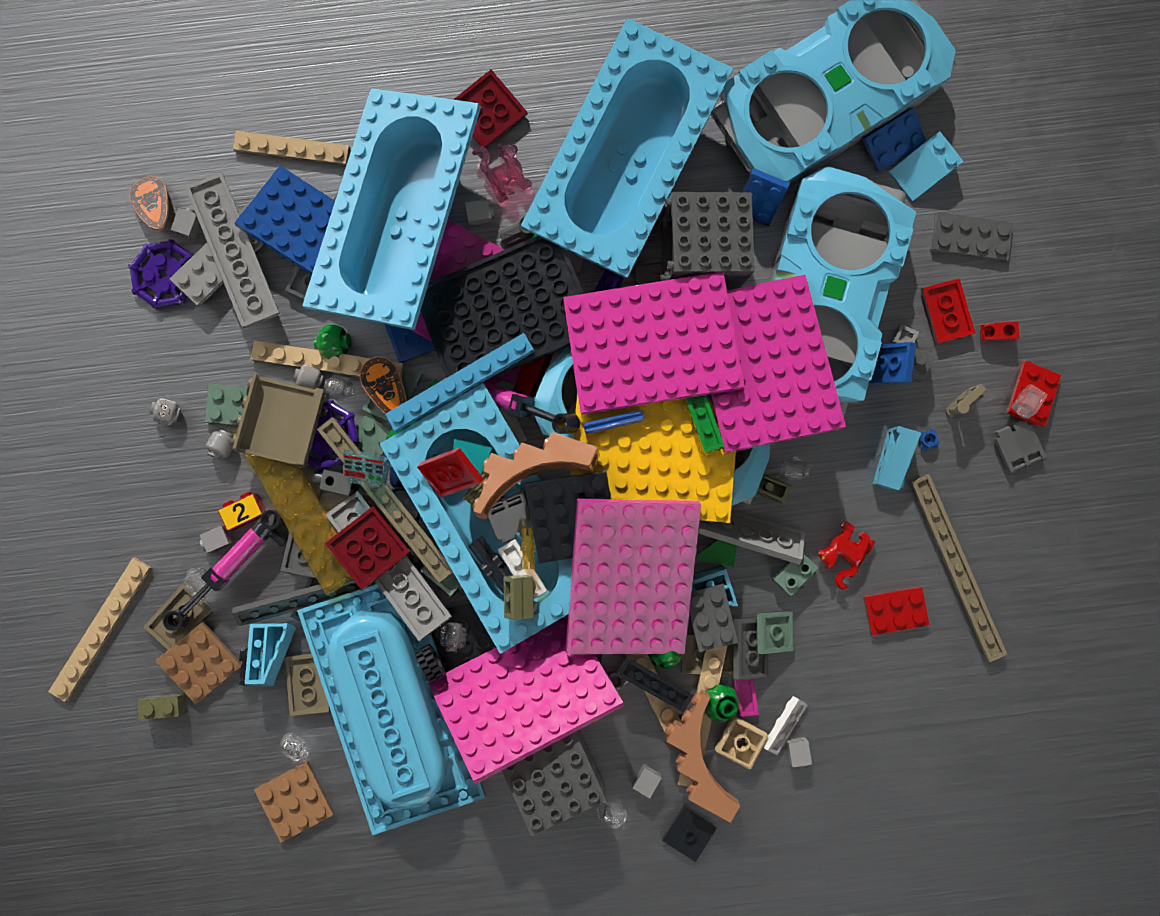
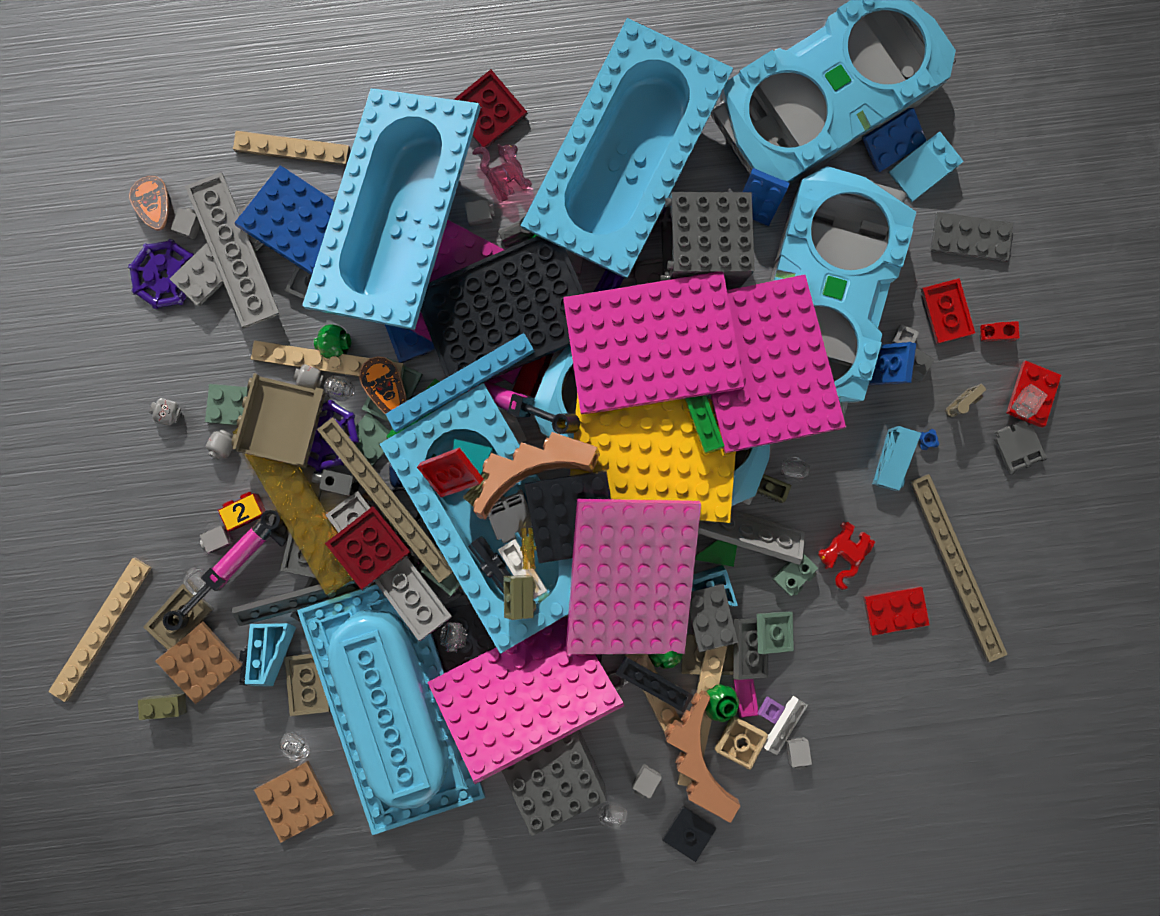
clear light blue slope [343,449,390,488] -> none
black tyre [415,644,446,684] -> none
blue axle [584,410,644,434] -> none
none -> medium lavender plate [757,696,785,724]

